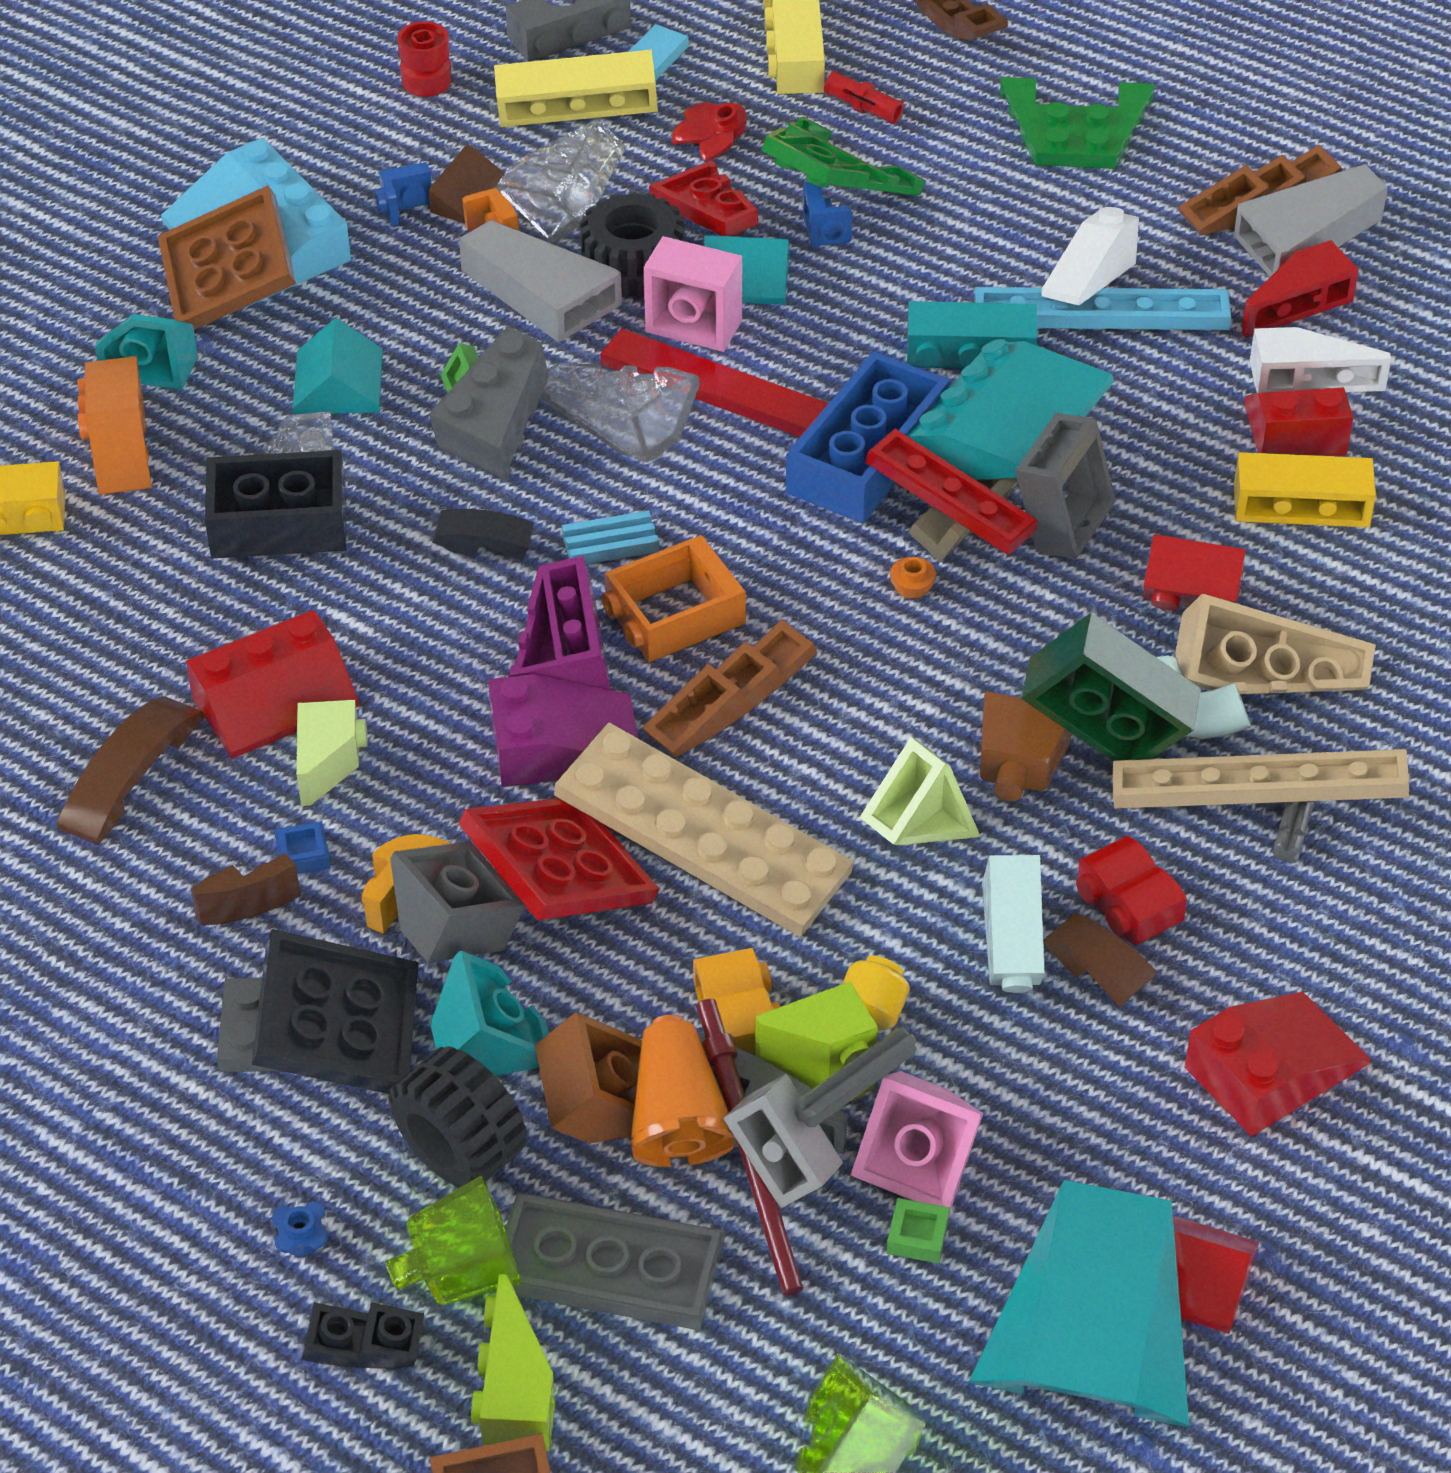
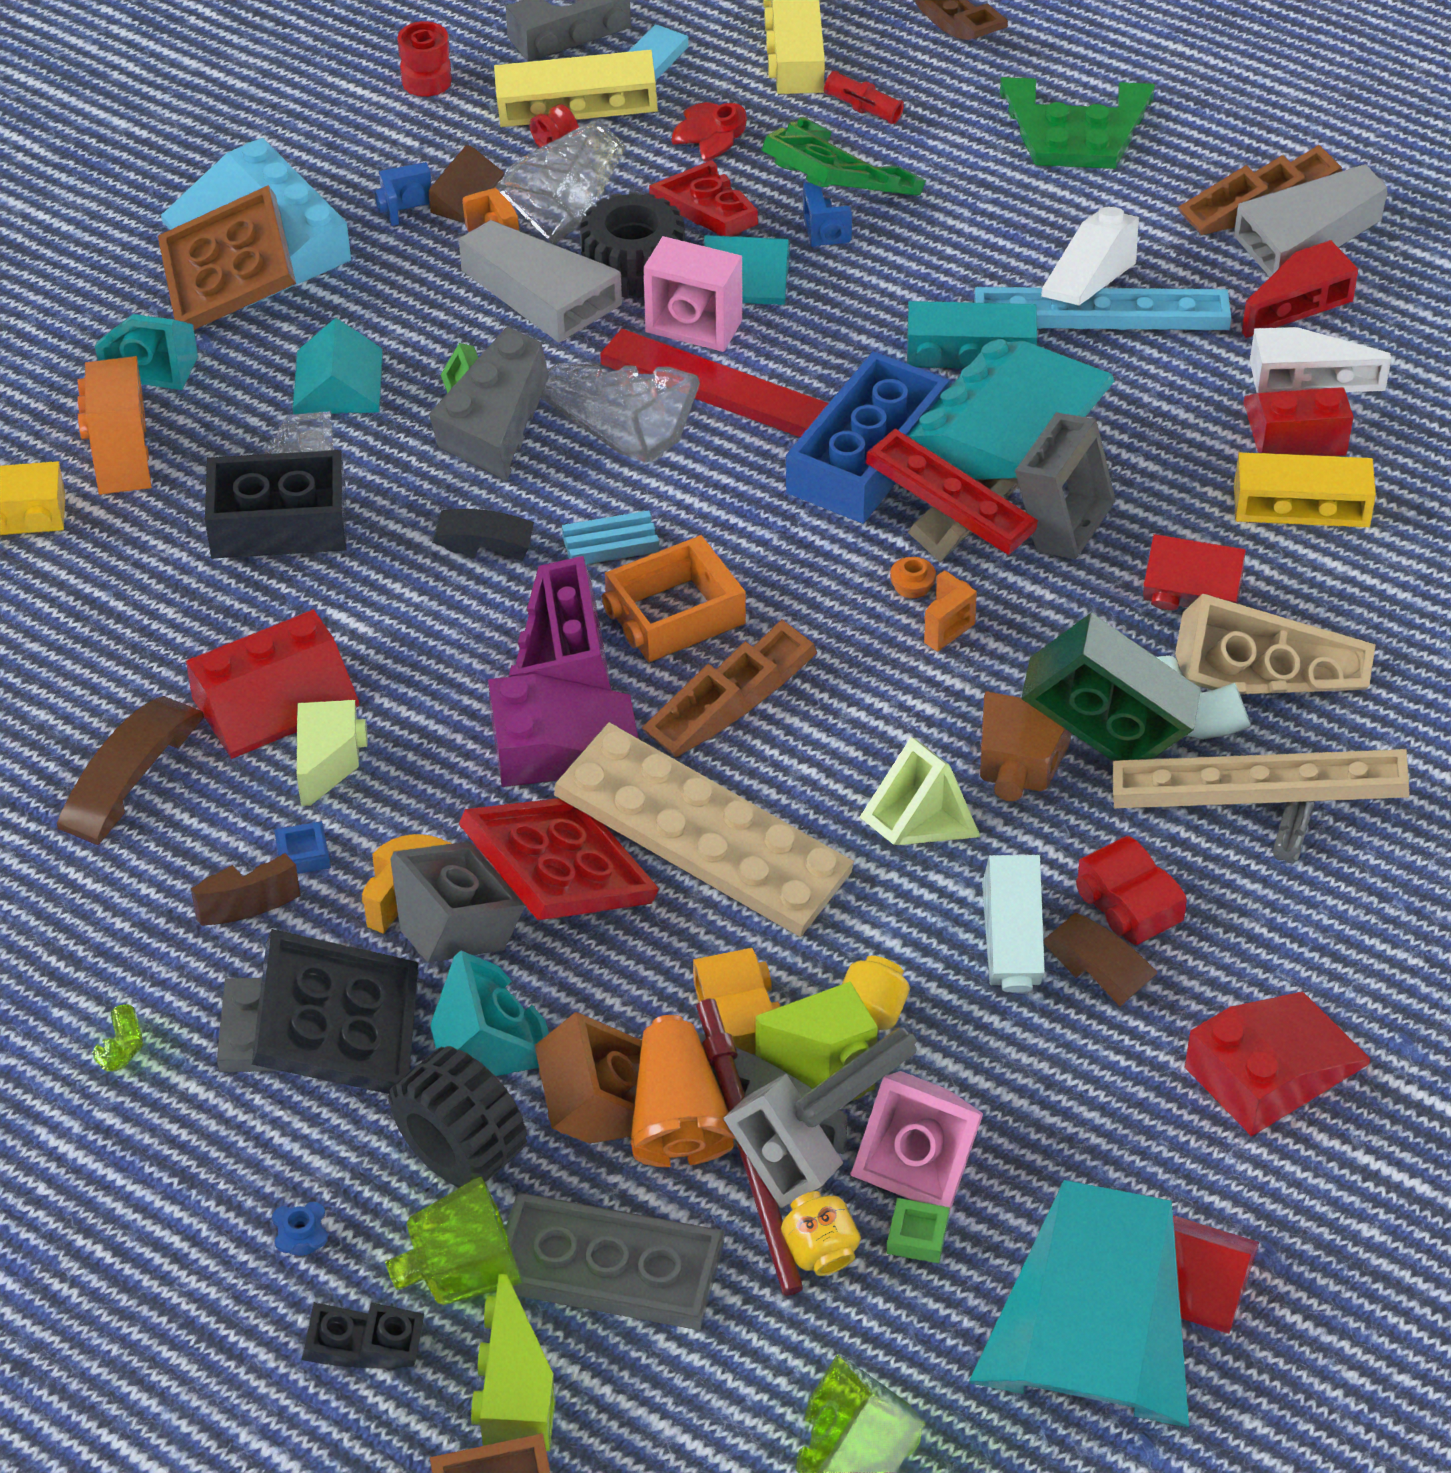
none -> clear neon green arm [93,1004,144,1072]
none -> red wheel [530,104,579,154]
none -> yellow head [781,1191,861,1276]
none -> orange bracket [924,570,977,652]

